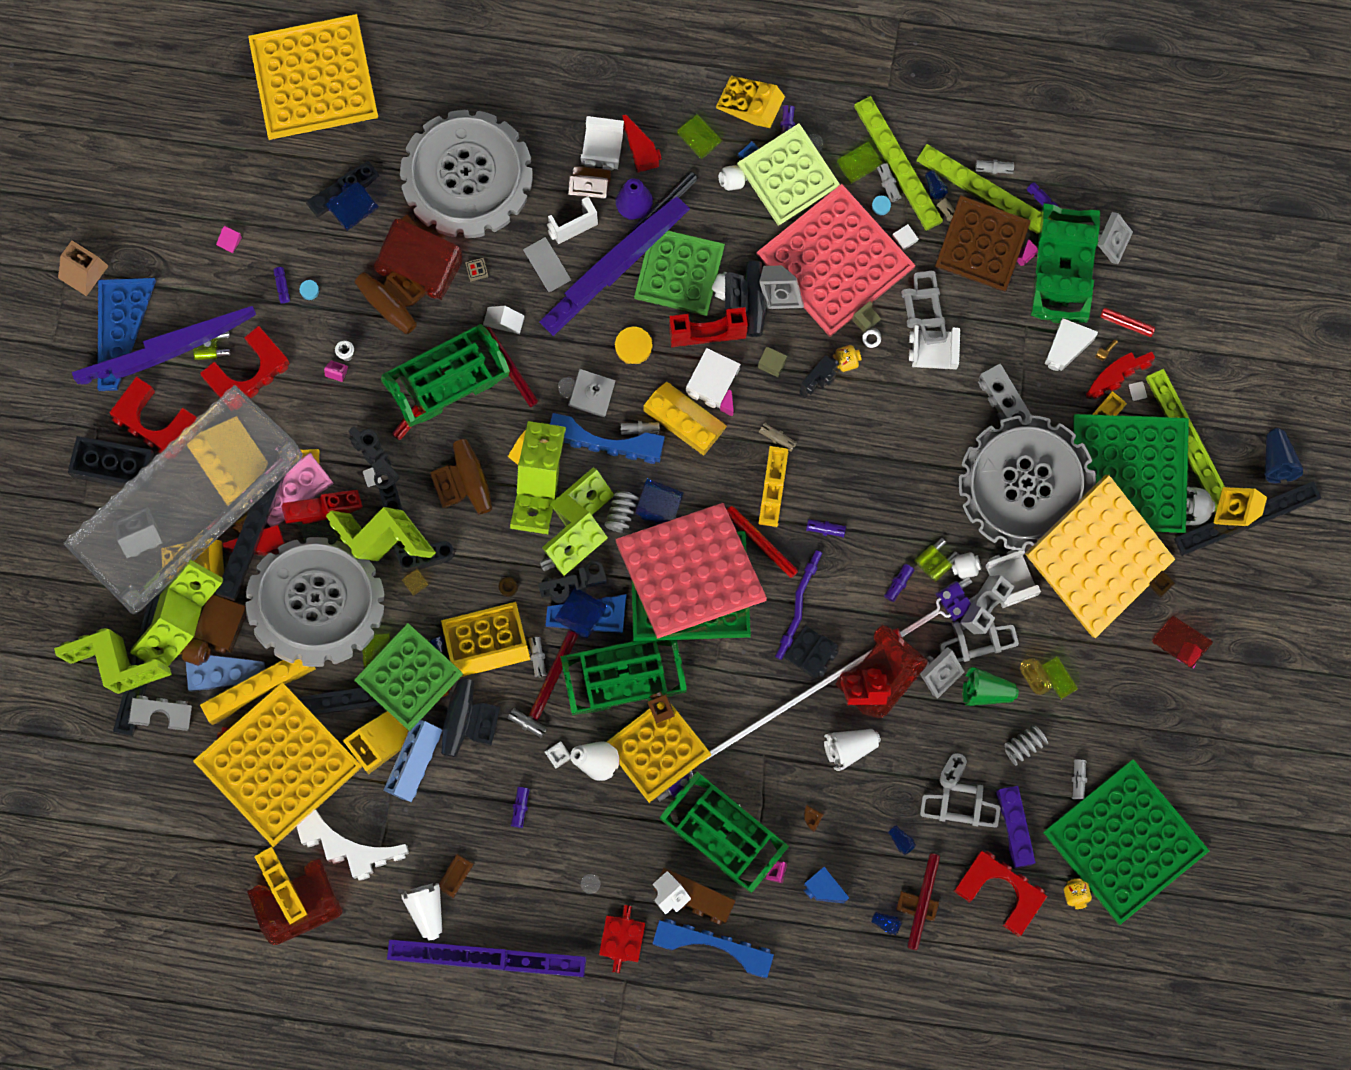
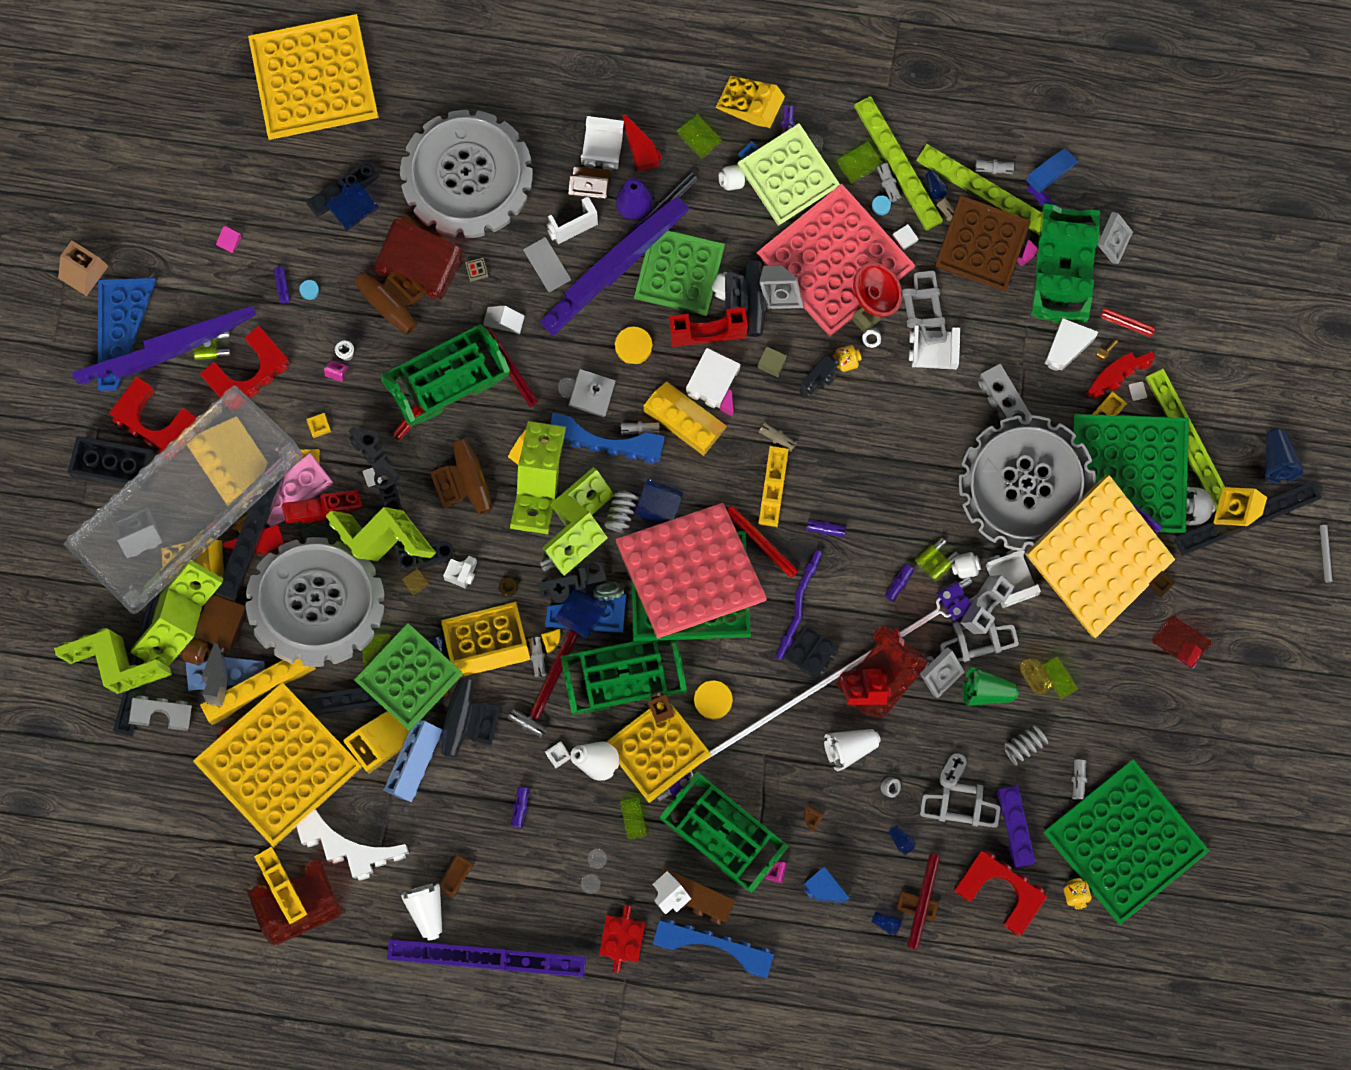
none -> dark grey slope [202,643,227,706]
none -> yellow tile [306,413,331,438]
none -> white brick [443,556,477,589]
none -> yellow tile [541,629,561,653]
none -> clear tile [587,849,607,869]
none -> sand green gear [593,582,624,601]
none -> clear neon green plate [620,797,647,840]
none -> yellow tile [694,680,733,720]
none -> red dish [853,262,902,317]
none -> light grey piece [880,777,901,798]
none -> blue slope [1026,148,1078,193]
none -> dark purple axle [1132,504,1162,534]
none -> light grey bar [1320,525,1333,583]

